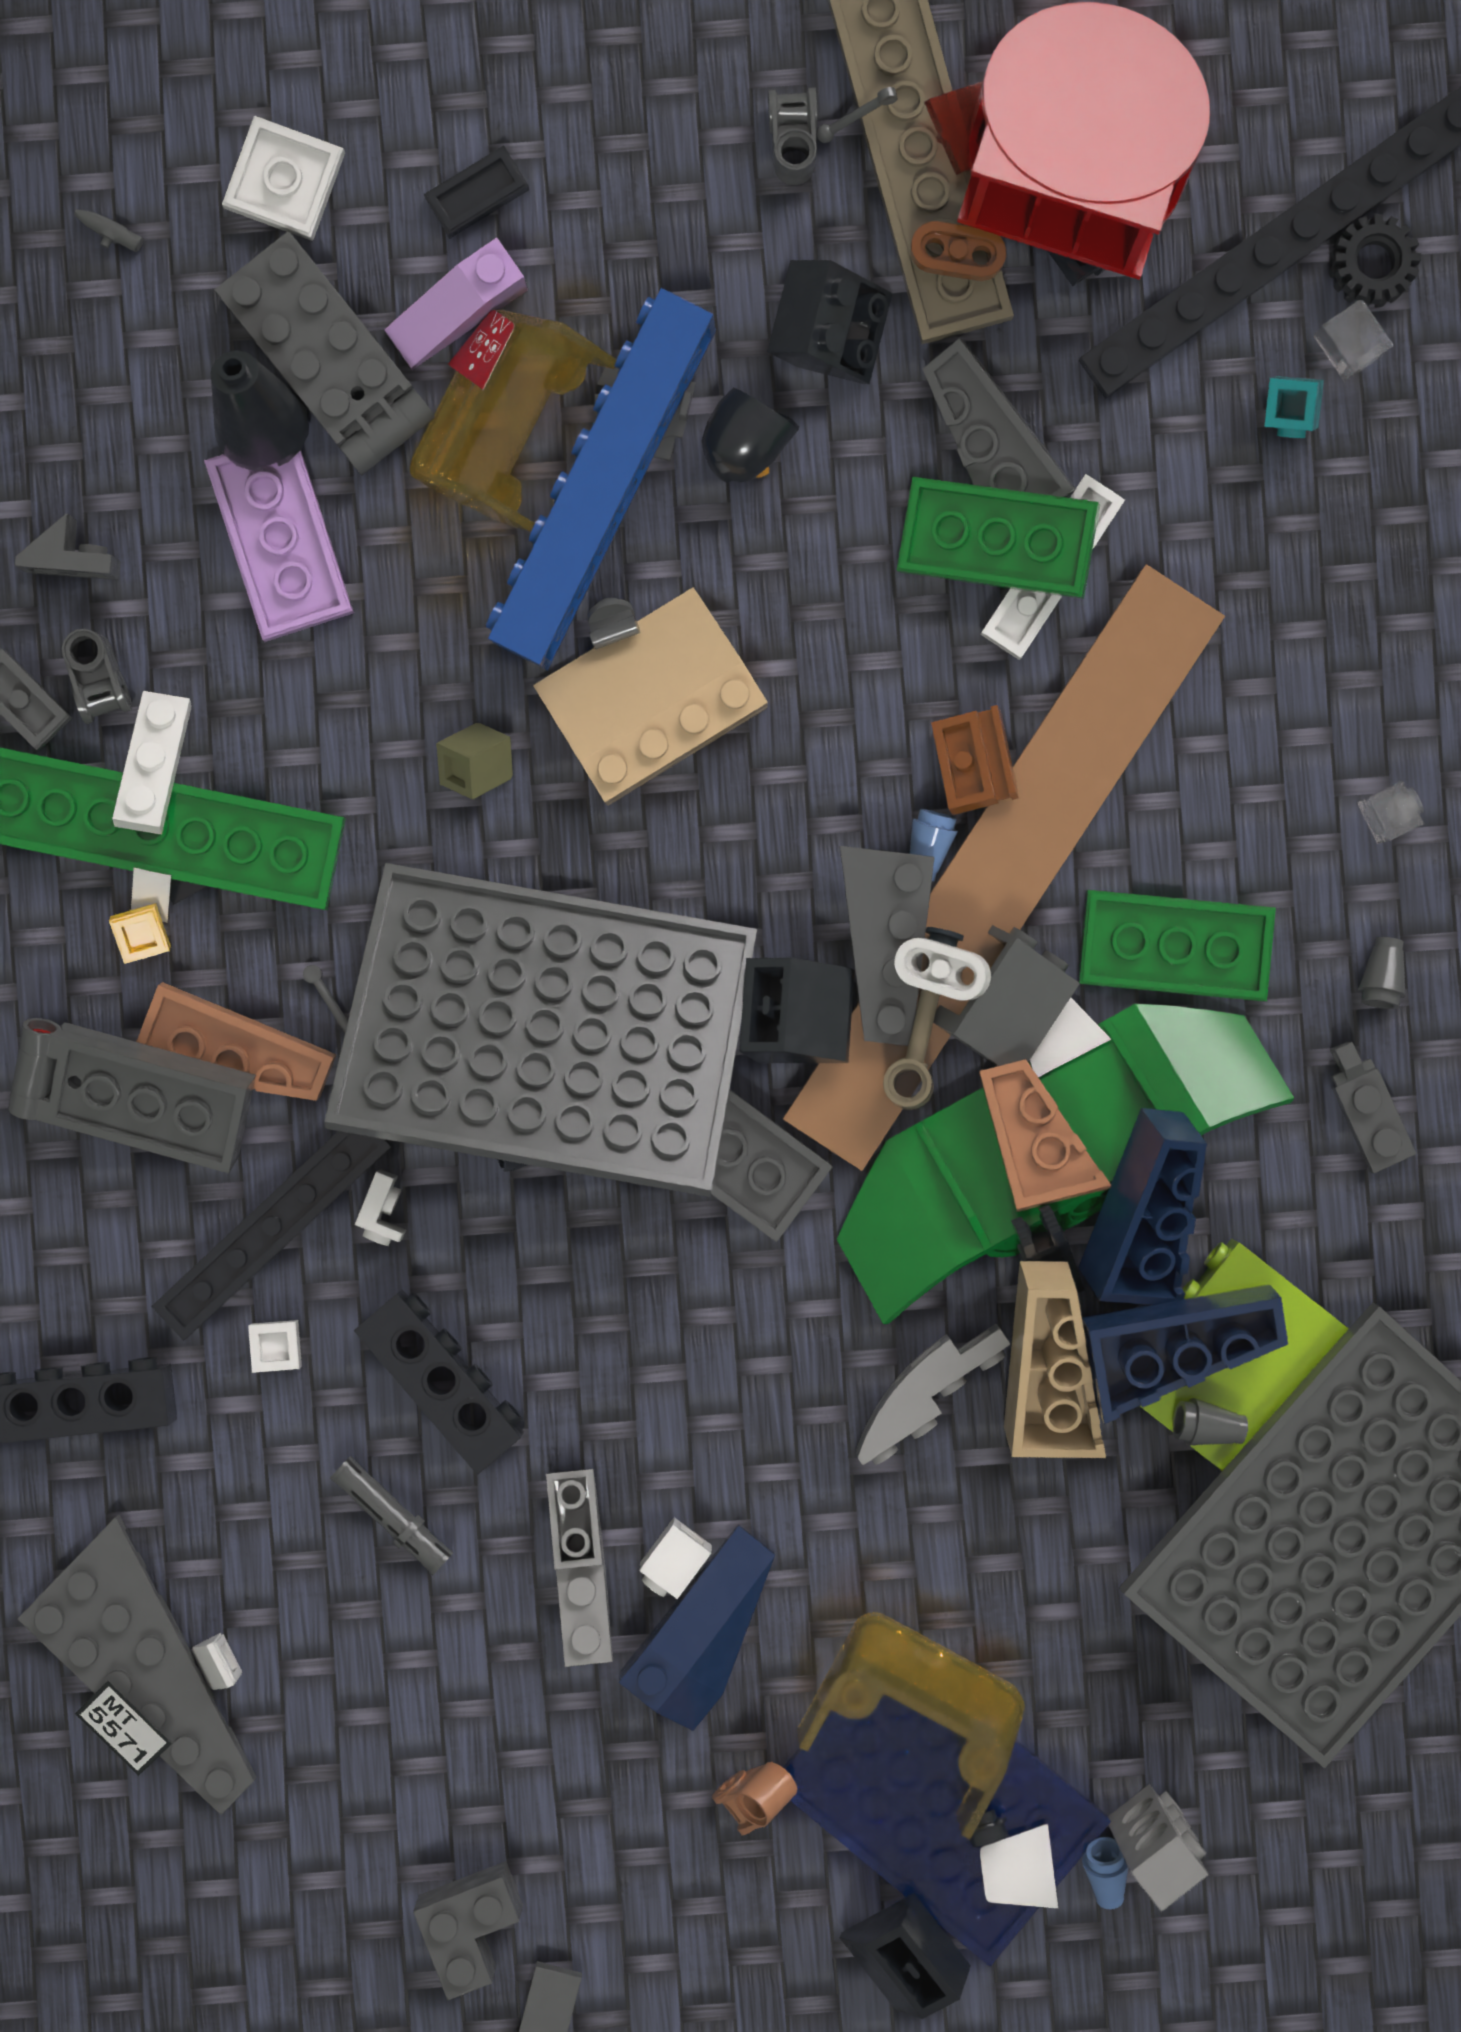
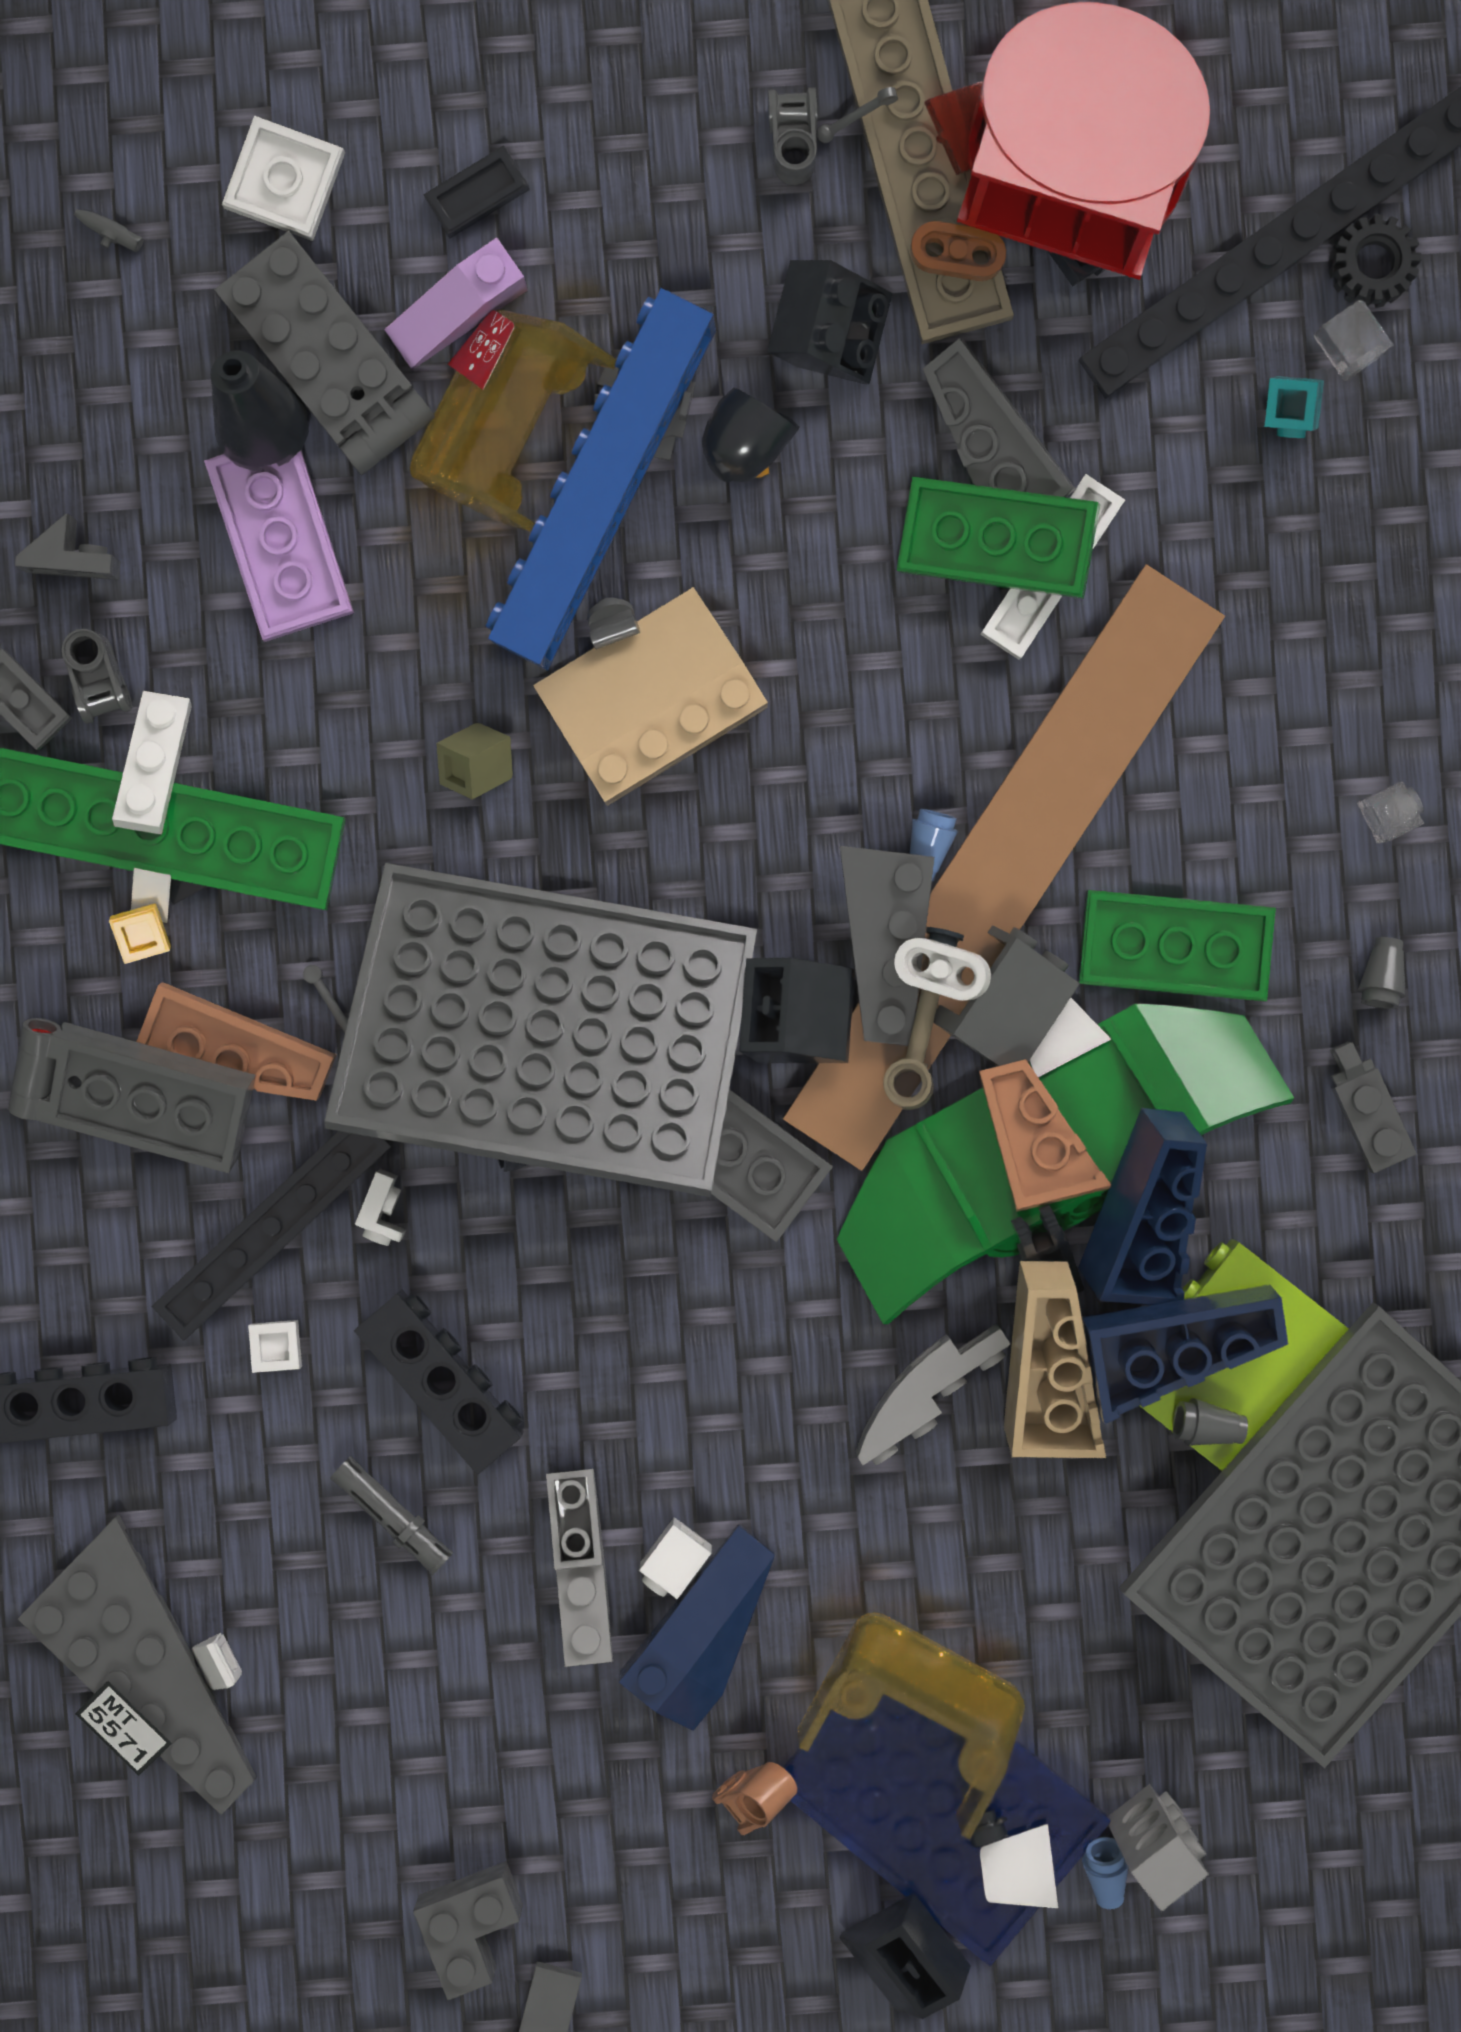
dark orange plate [931,705,1019,815] -> none

